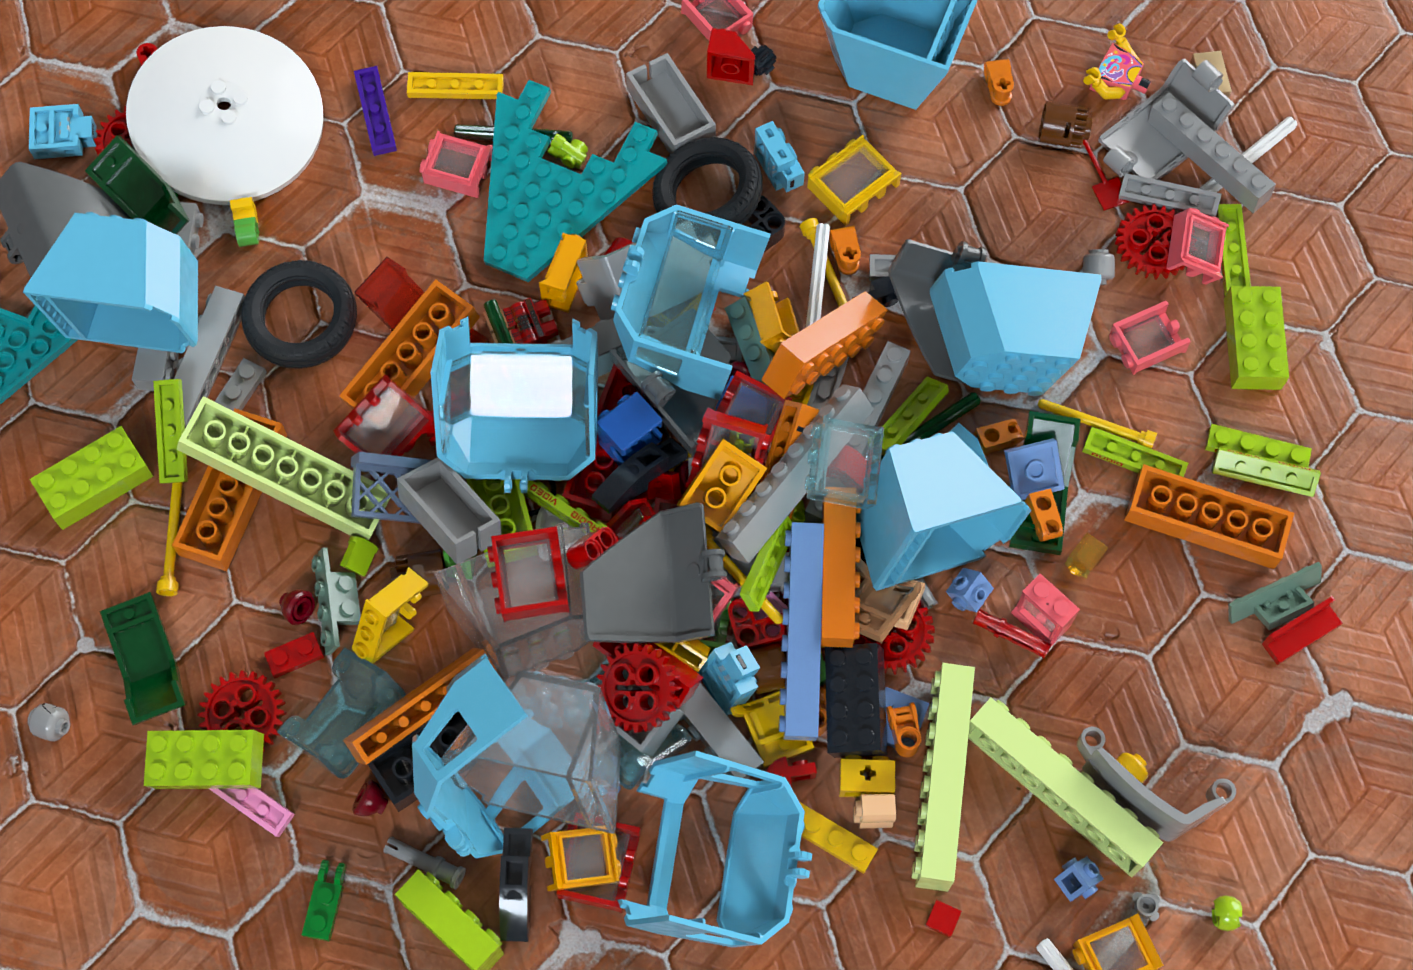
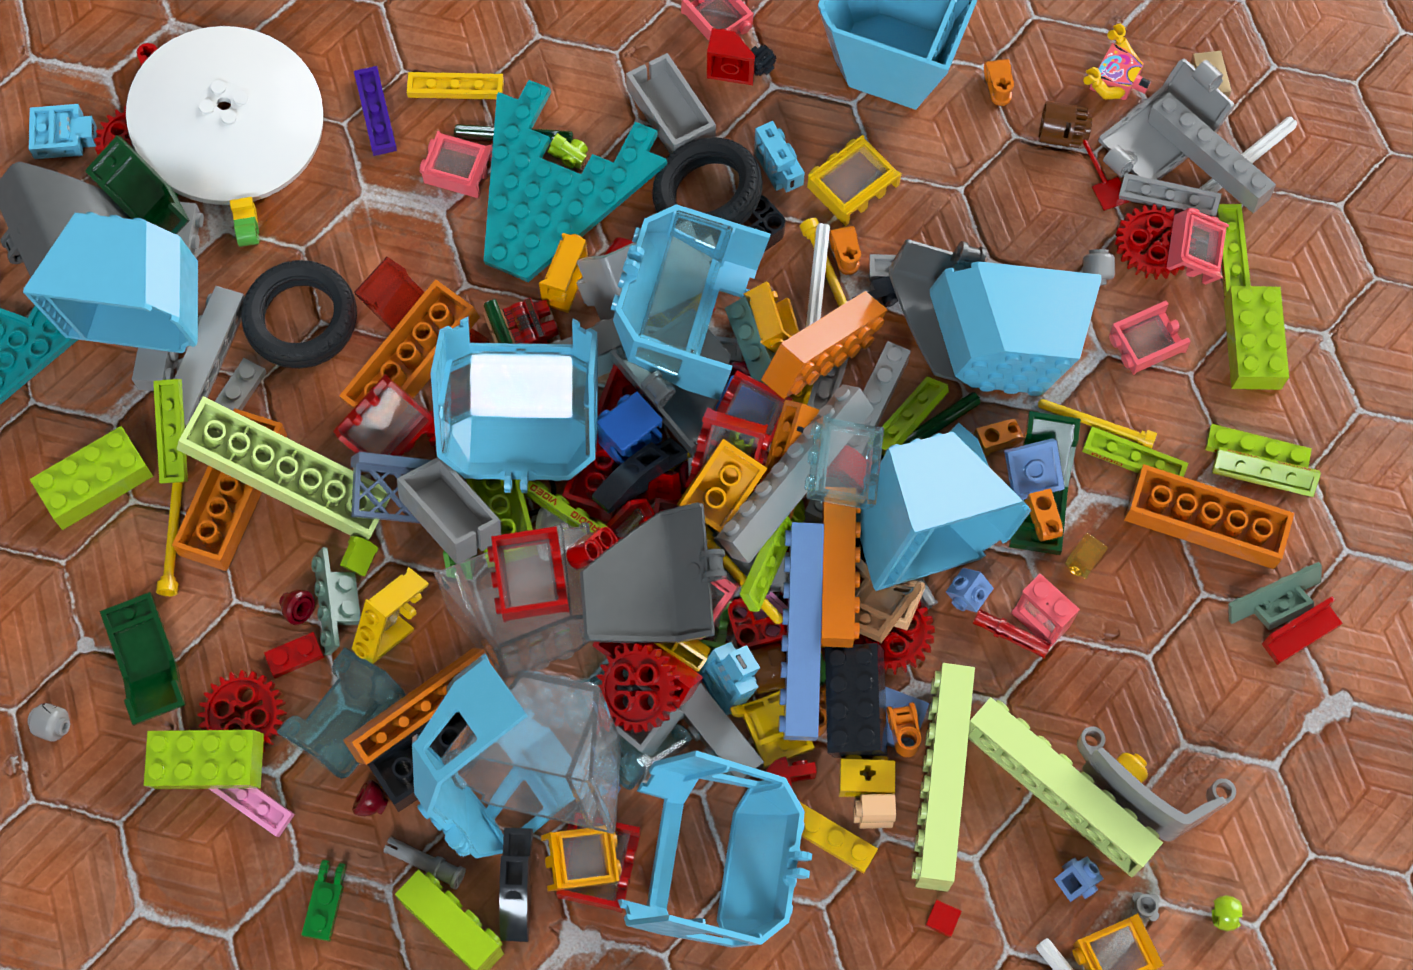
reddish brown gear [390,549,448,597] -> none

